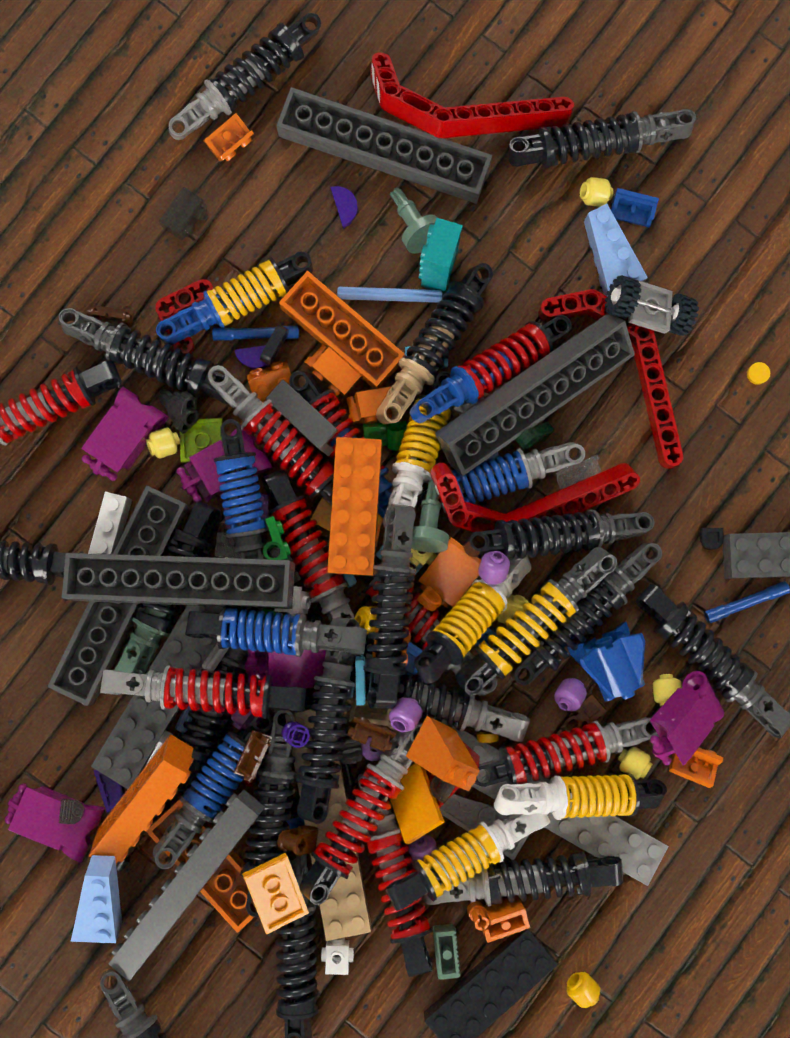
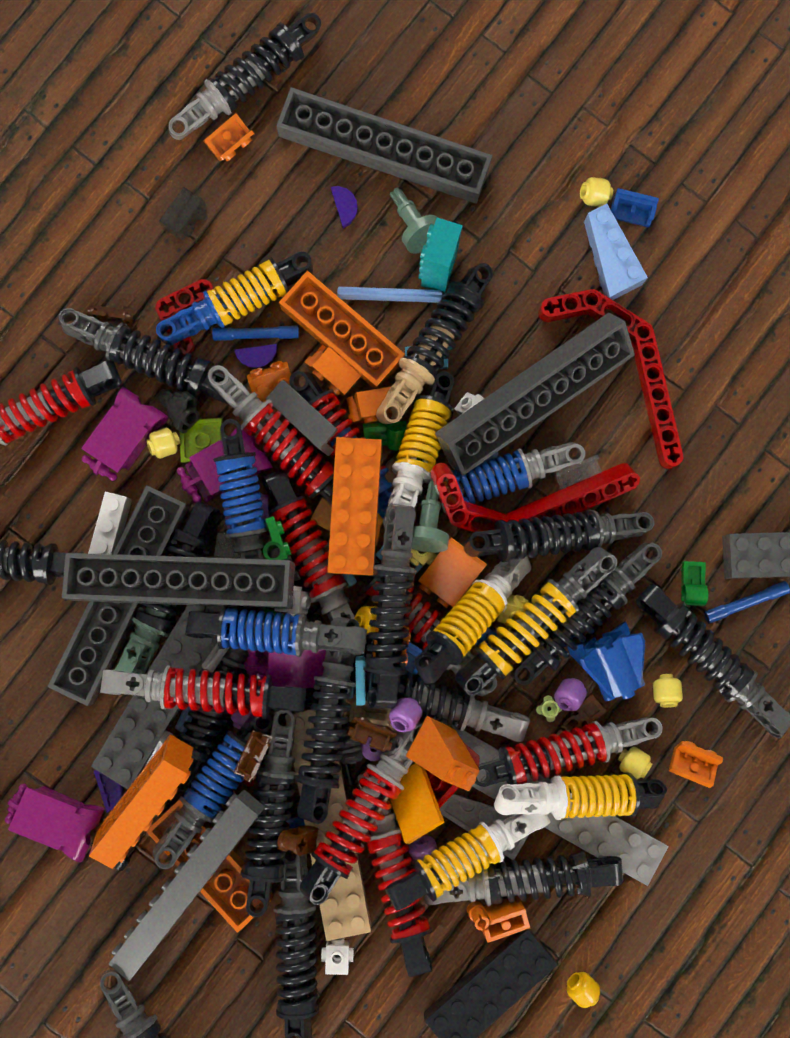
clear smoke tile [59,799,84,824] -> none
light blue wedge [71,855,122,943] -> none
light orange tile [242,853,309,935] -> none
black beam [260,324,289,366] -> none
dark purple wheel [282,721,310,748] -> none
red beam [370,53,574,138] -> none
piece [410,315,572,423] -> none
orange tile [417,586,442,611] -> none
clear smoke tile [430,776,455,803] -> none
sand green brick [433,924,461,980] -> none
yellow tile [476,730,499,743] -> none
medium lavender head [478,551,510,585] -> none
black piece [508,109,696,169] -> none
clear green piece [516,422,555,450] -> none
plate [605,275,699,336] -> none
magenta piece [650,671,725,766] -> none
black tile [700,528,724,550] -> none
yellow tile [747,362,770,385] -> none
none -> yellowish green plate [536,695,562,722]
none -> green plate [681,561,708,606]

